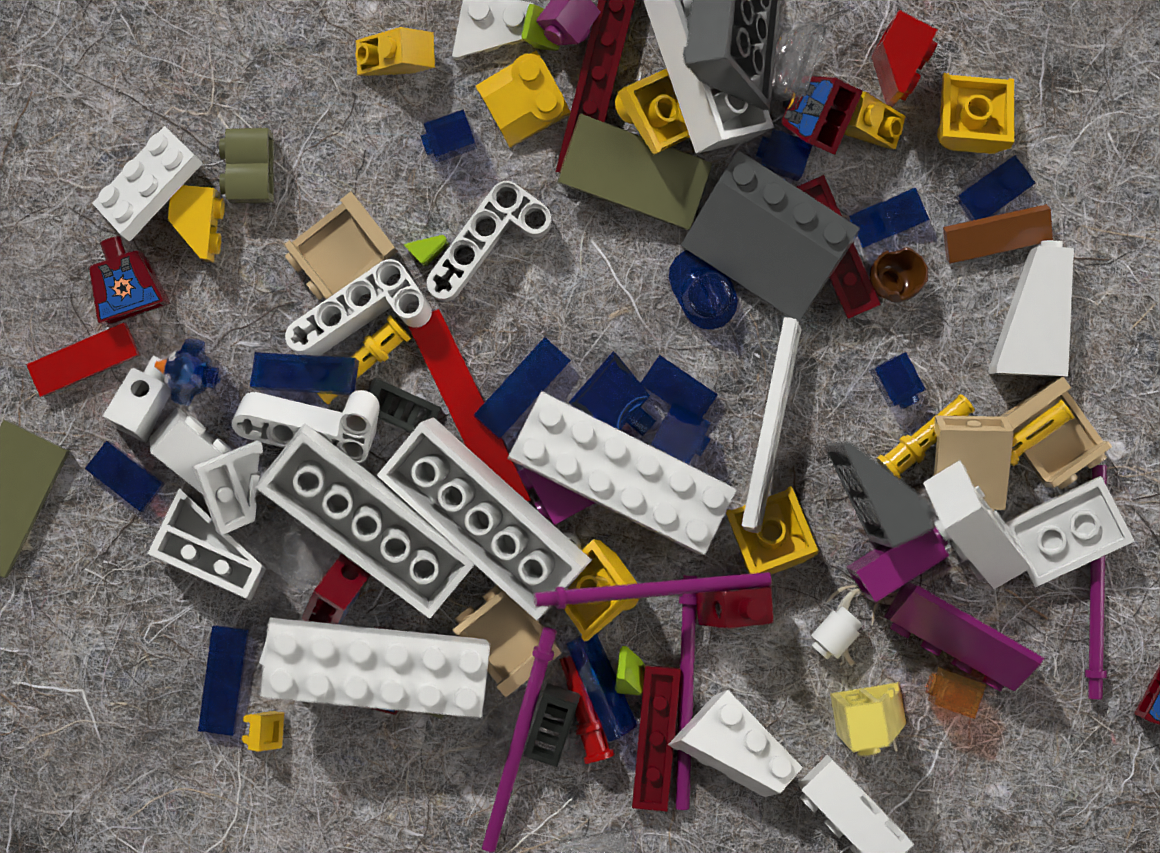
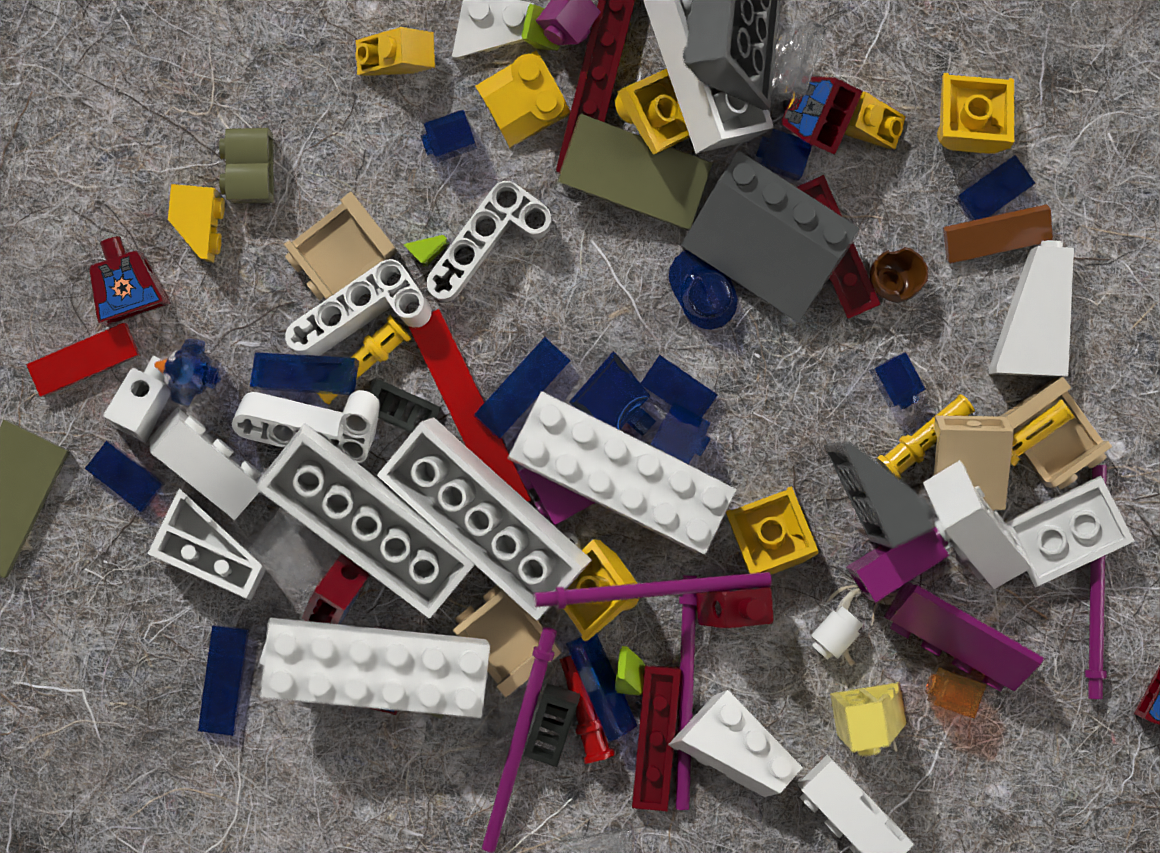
white plate [92,126,203,242] -> none
white wing [193,441,263,535] -> none
yellow tile [242,711,285,752] -> none
white tile [742,317,801,534] -> none
clear blue slope [849,187,930,248] -> none
red slope [871,10,938,107] -> none

